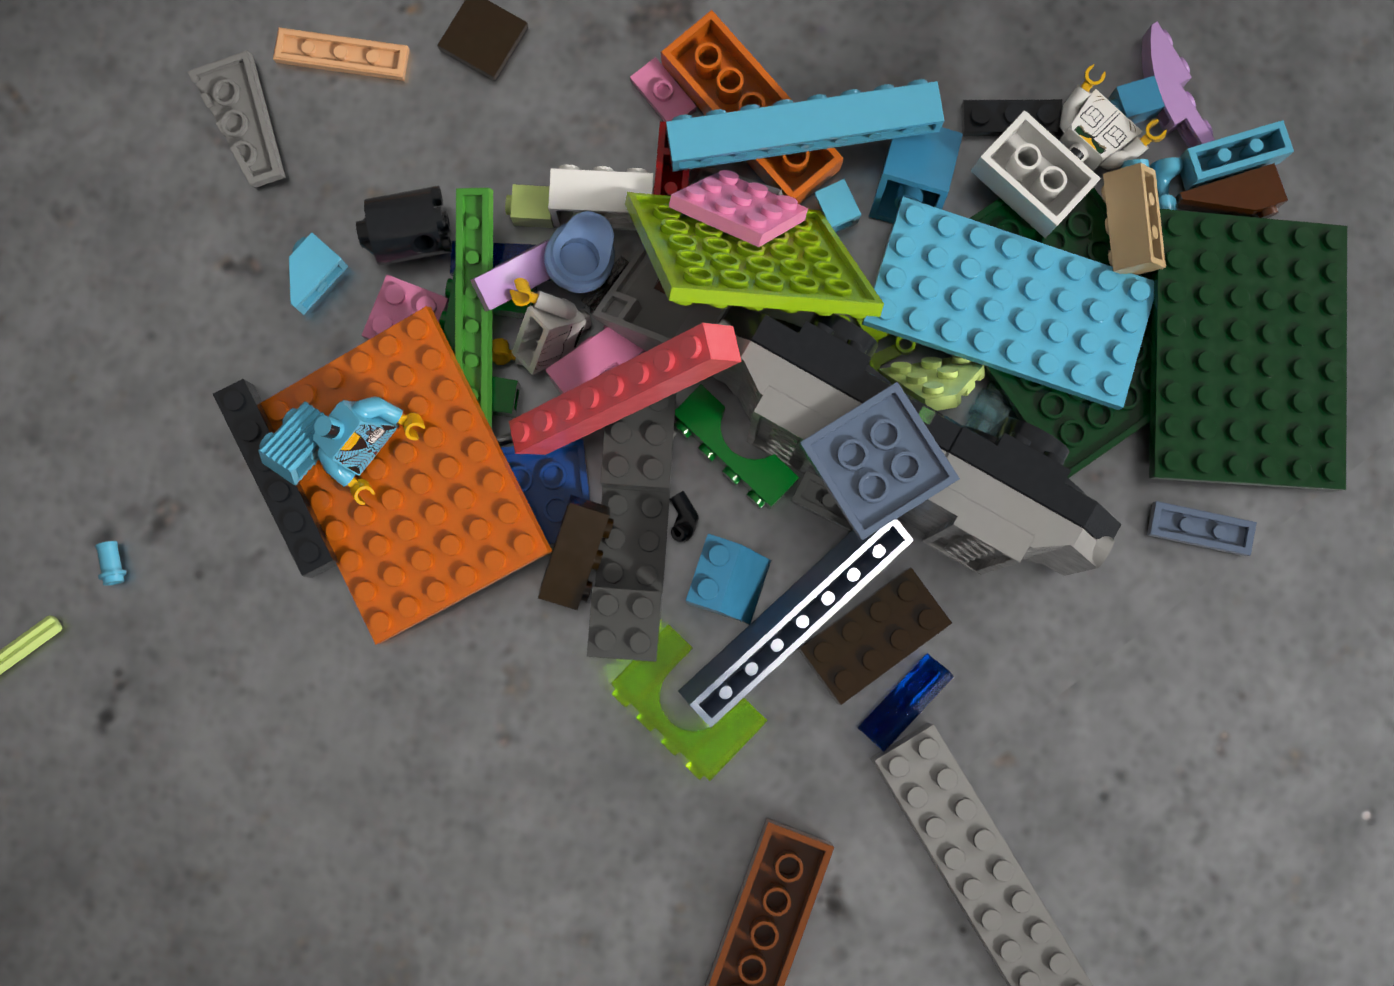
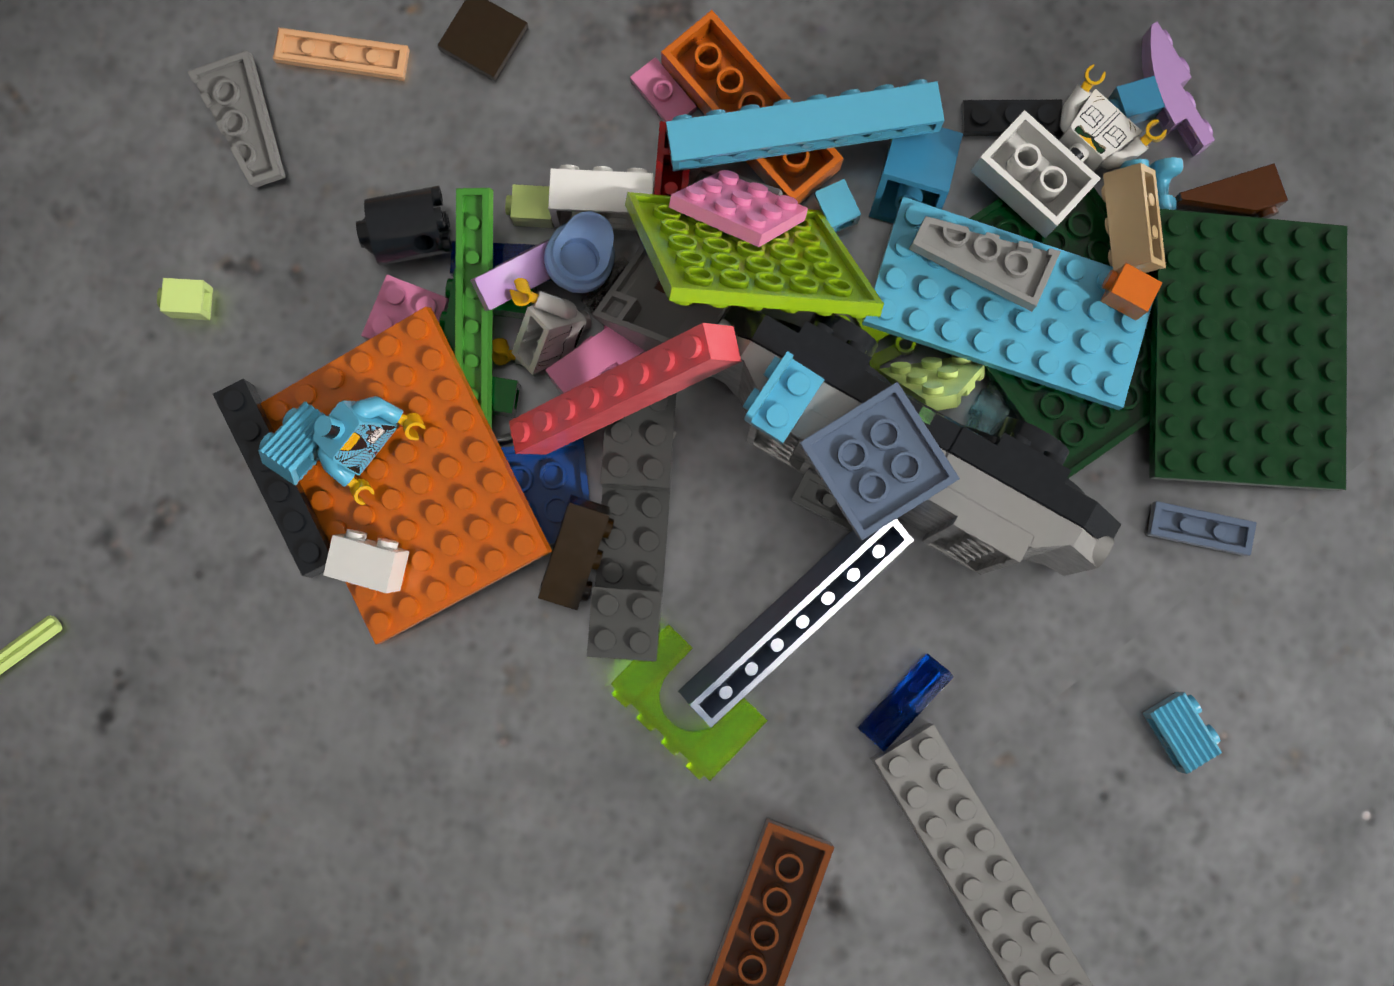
medium azure pin [95,541,127,586] -> none
medium azure slope [289,232,348,315] -> none
black arm [670,491,699,542] -> none
green arch [674,384,799,510] -> none
dark azure slope [686,534,771,625] -> none
dark brown brick [798,567,952,705] -> none
medium azure brick [1179,120,1294,191] -> none
none -> yellowish green brick [157,278,213,320]
none -> white brick [323,529,409,593]
none -> medium azure bracket [742,351,825,444]
none -> light grey wing [909,216,1061,312]
none -> orange brick [1100,263,1162,321]
none -> medium azure brick [1142,692,1222,774]

